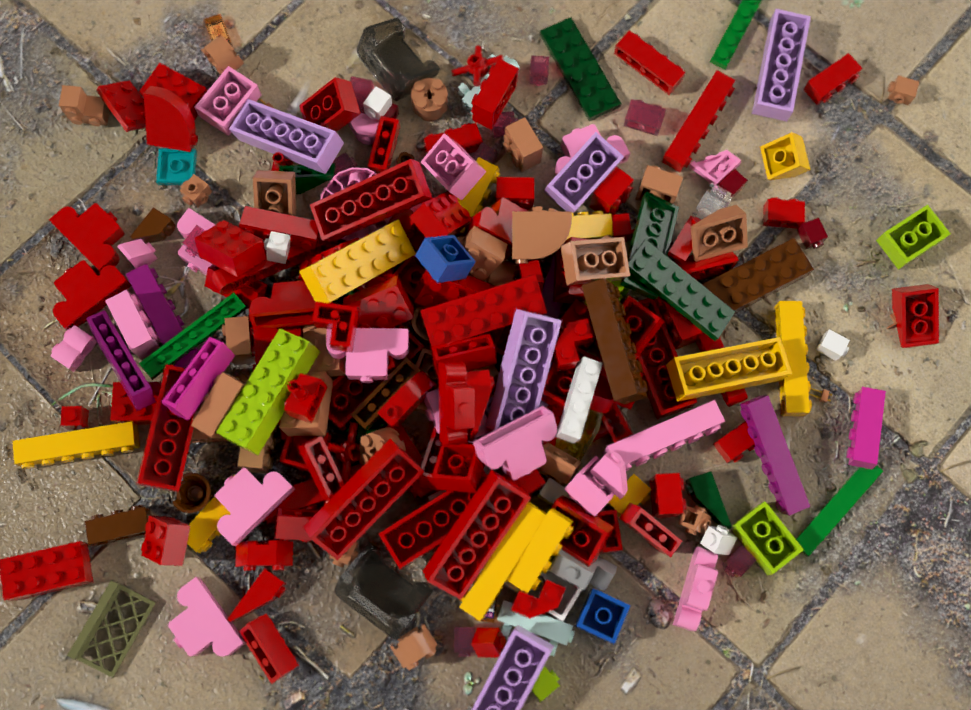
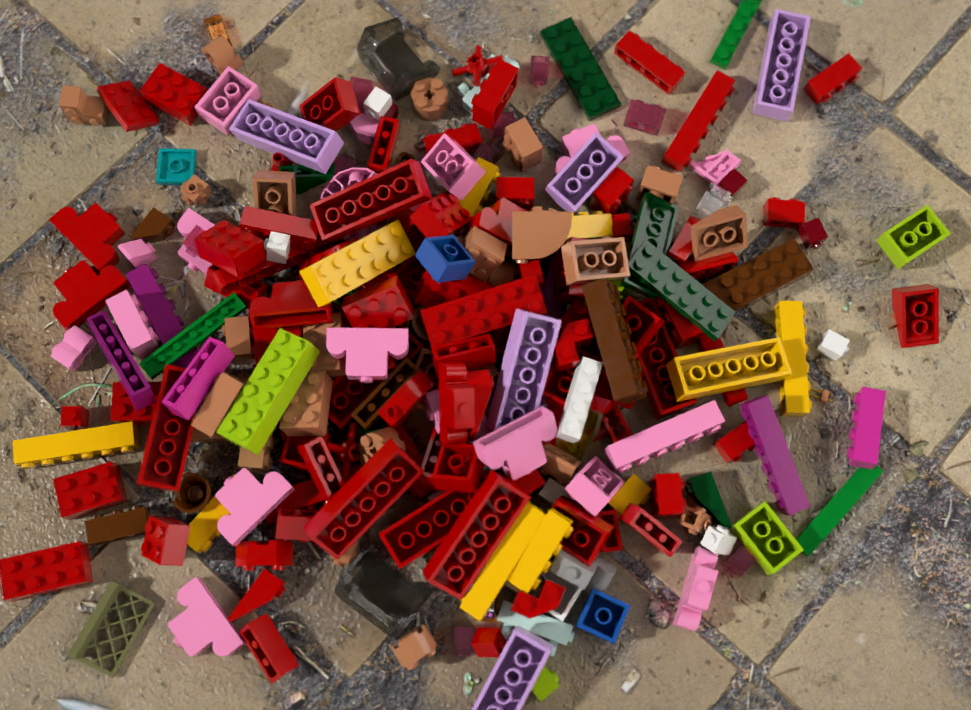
red brick [144,86,198,152] -> none
red brick [284,373,328,423] -> none
red brick [312,301,359,353] -> none
bright pink slope [590,450,628,499] -> none
yellow slope [760,132,811,181] -> none
nougat brick [887,75,919,105] -> none
none -> red brick [53,461,128,520]

